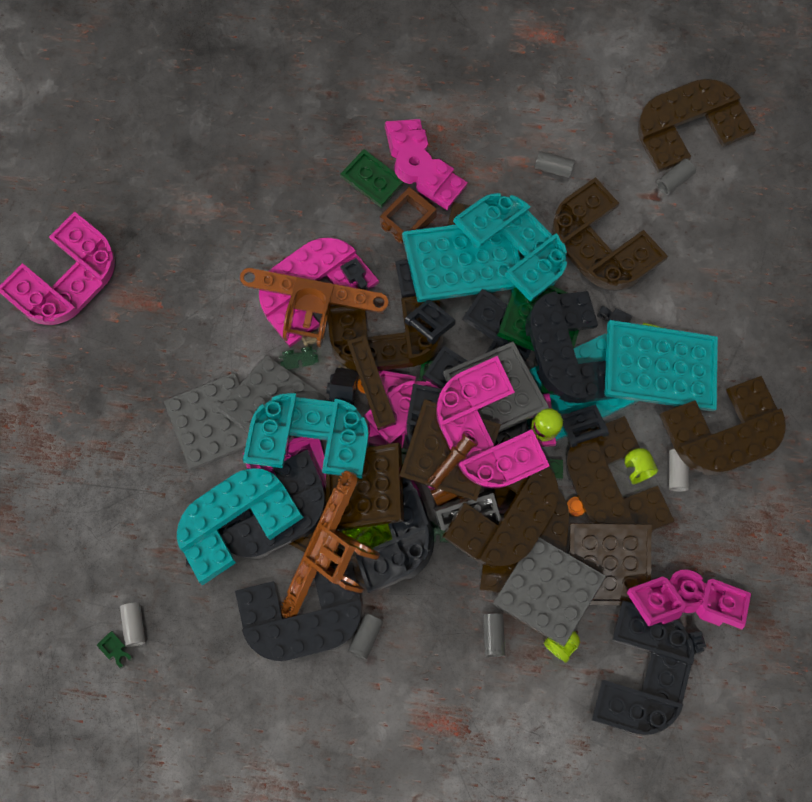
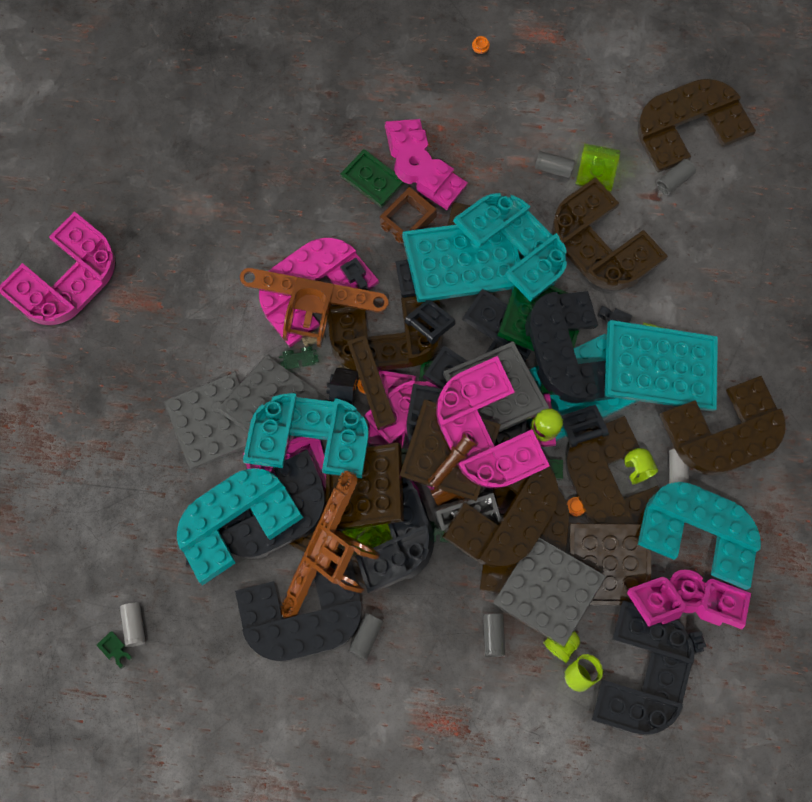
none -> orange plate [472,36,490,54]
none -> lime helmet [565,654,603,692]
none -> clear neon green slope [576,144,620,191]
none -> teal plate [638,482,761,590]

